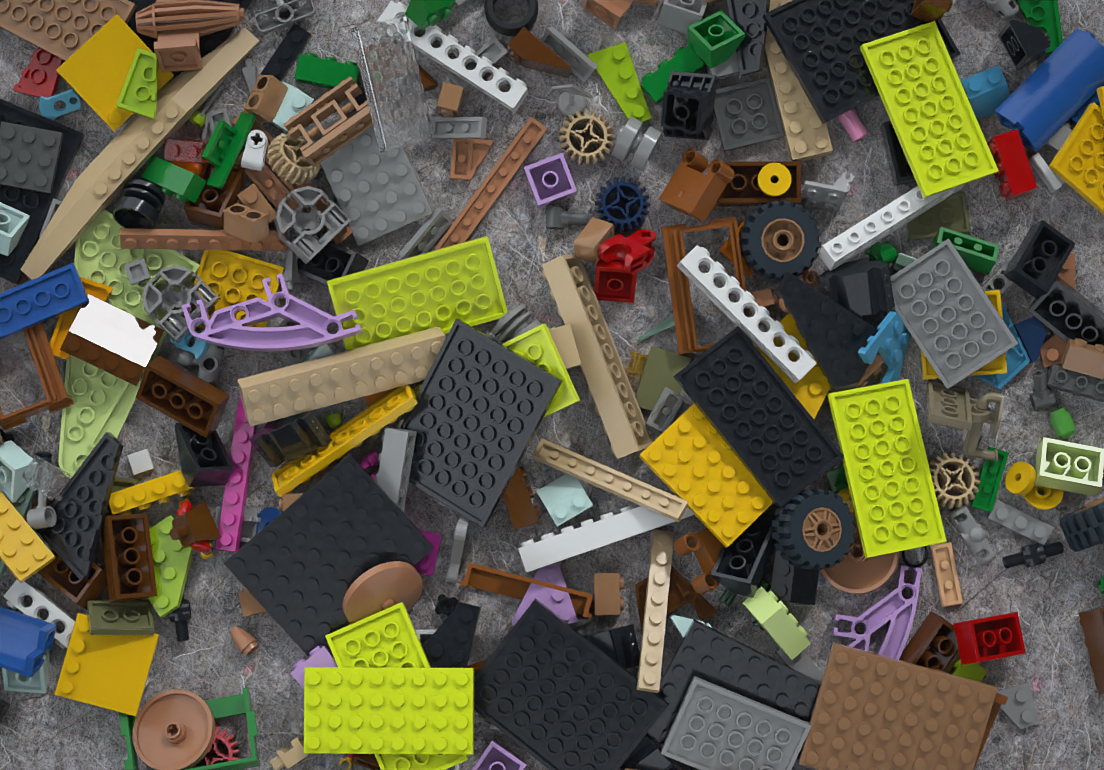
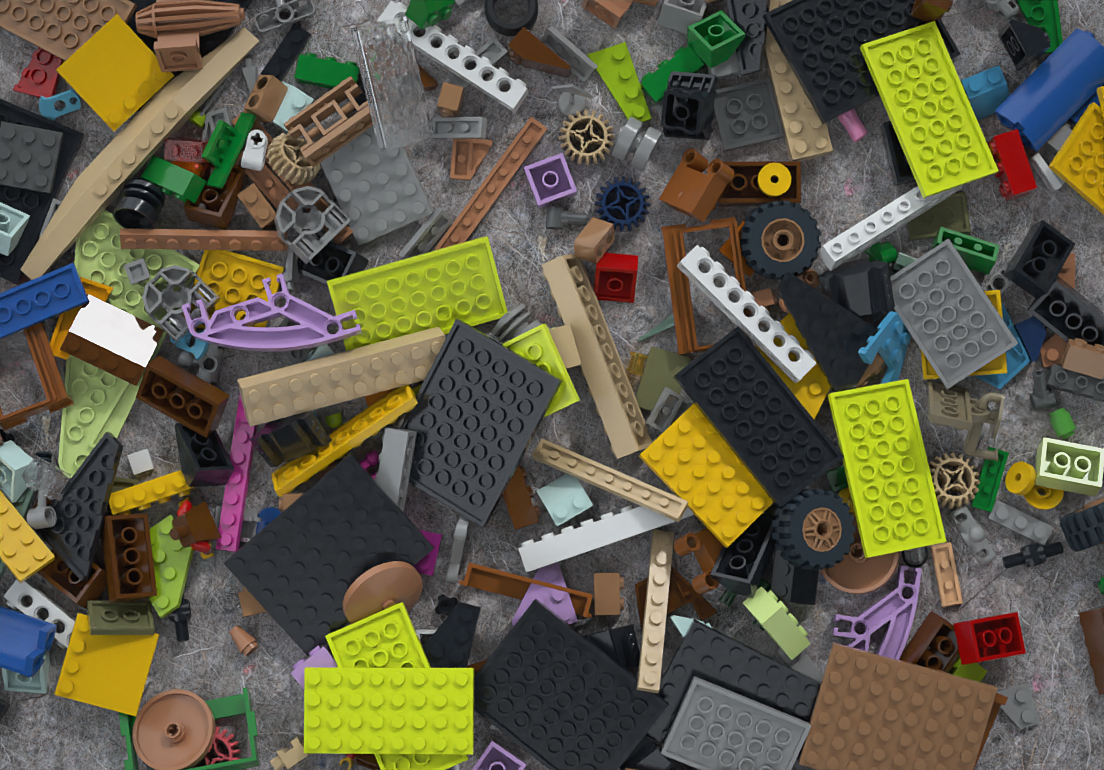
lime wing [116,48,159,120] -> none
medium nougat piece [223,203,269,243] -> none
red piece [598,229,656,274] -> none
light grey plate [800,172,854,211] -> none

